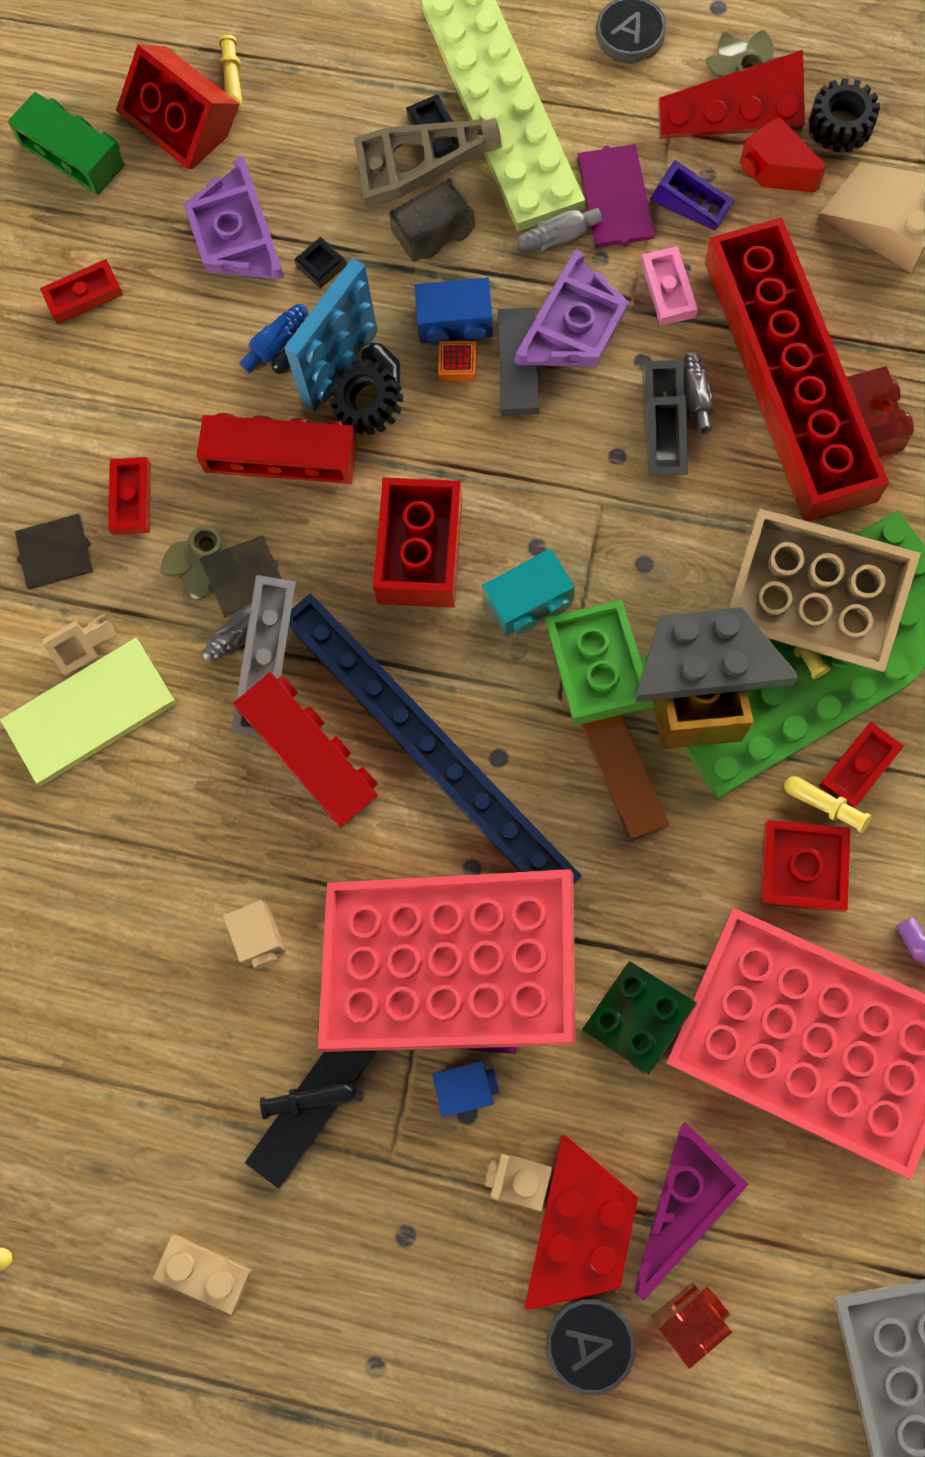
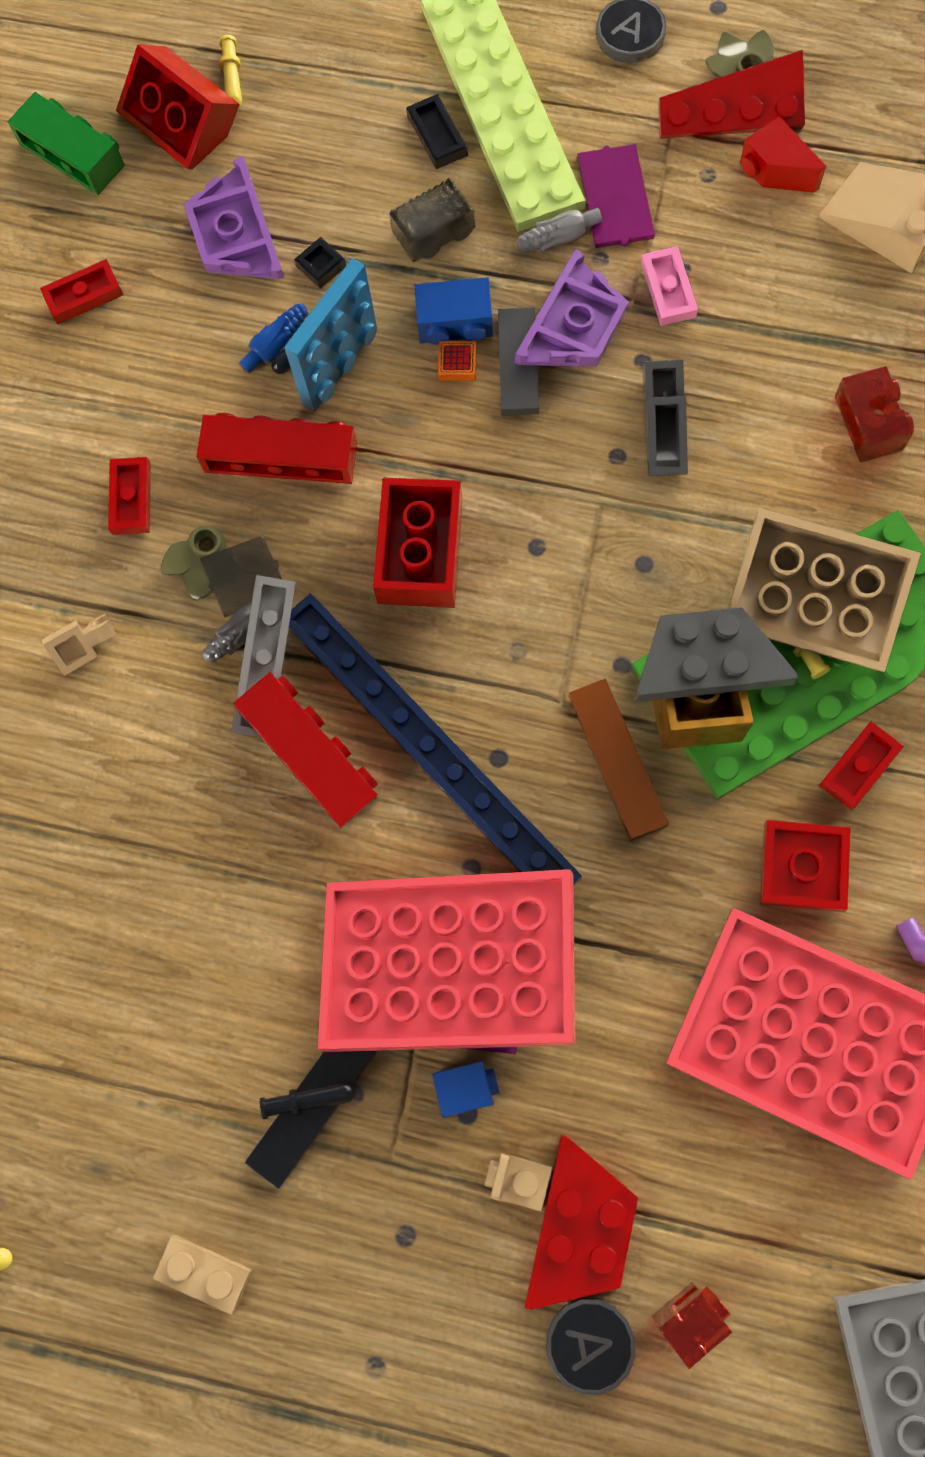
yellowish green tile [0,638,177,787] -> none
clear smoke piece [15,513,93,590] -> none
tan brick [223,900,286,969] -> none
black tyre [329,359,403,435] -> none
dark tan plate [354,118,503,206] -> none
black arm [362,343,400,392] -> none
teal brick [482,548,575,636] -> none
bright green plate [545,600,653,726] -> none
dark green hinge [582,961,697,1075] -> none
magenta wing [634,1122,749,1301] -> none
dark purple slope [650,160,735,231] -> none
flat silver piece [684,352,715,435] -> none
red brick [705,217,889,522] -> none
light yellow piece [784,776,872,833] -> none
black tyre [809,78,880,153] -> none

